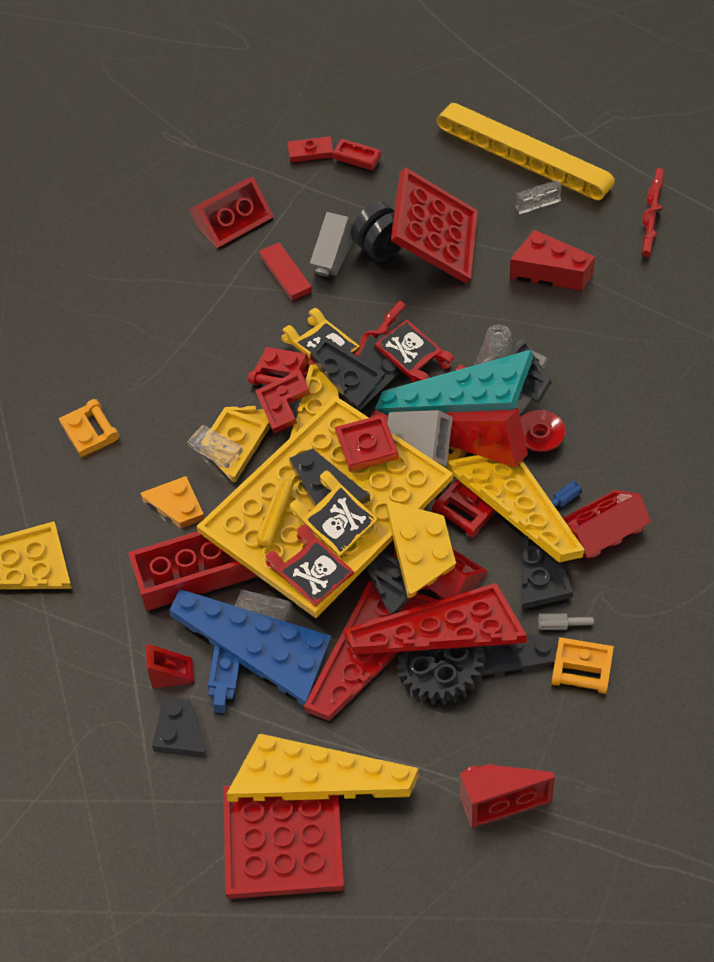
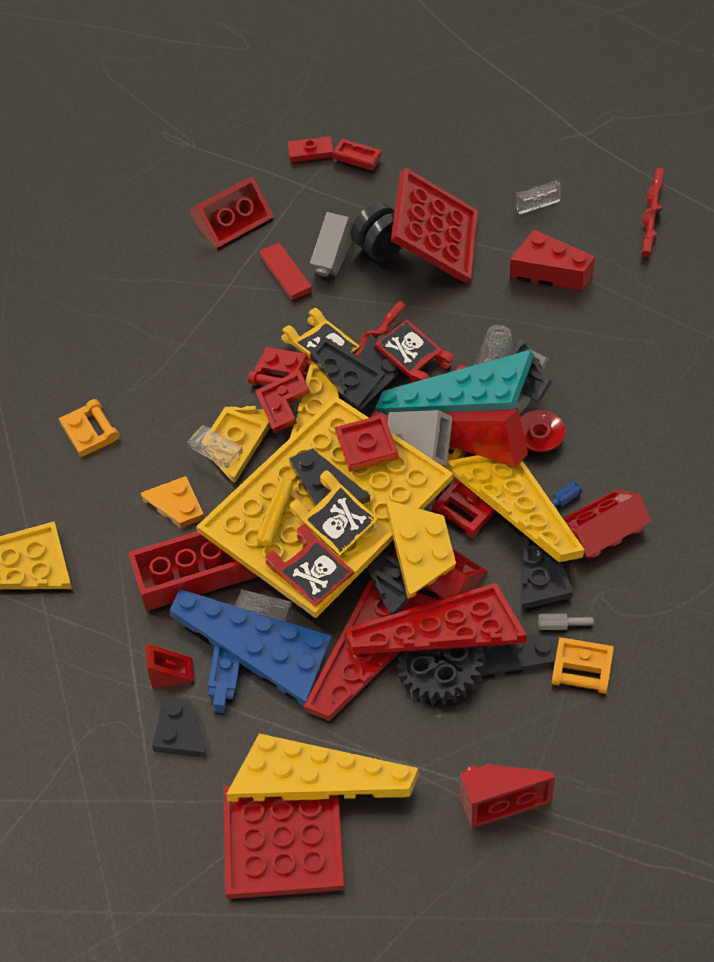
yellow beam [436,103,615,200] -> none

